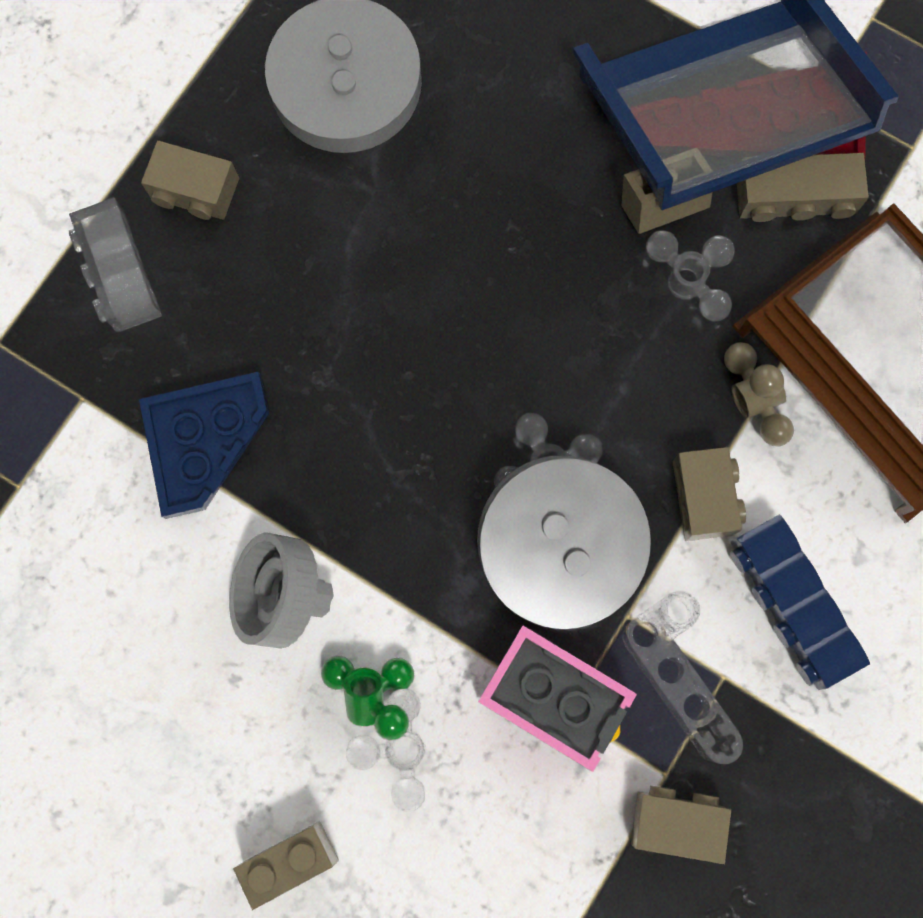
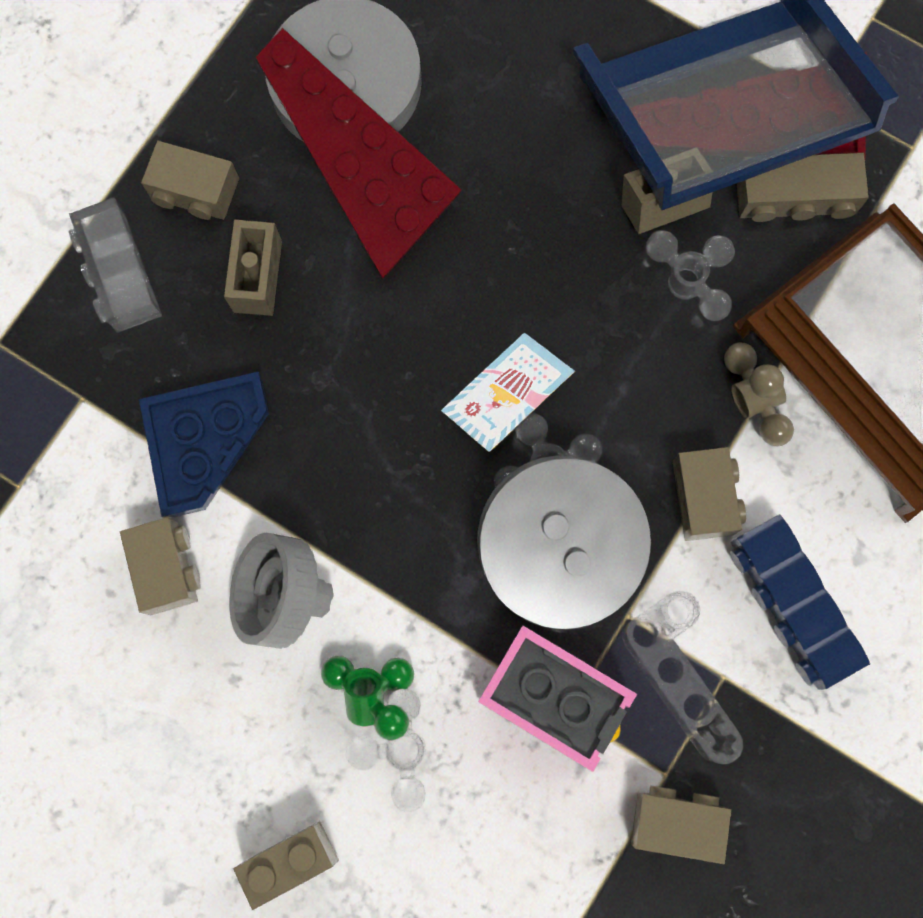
none -> dark tan brick [119,517,201,616]
none -> dark tan brick [224,220,282,316]
none -> dark red wing [256,28,461,280]
none -> sticker [441,333,575,452]

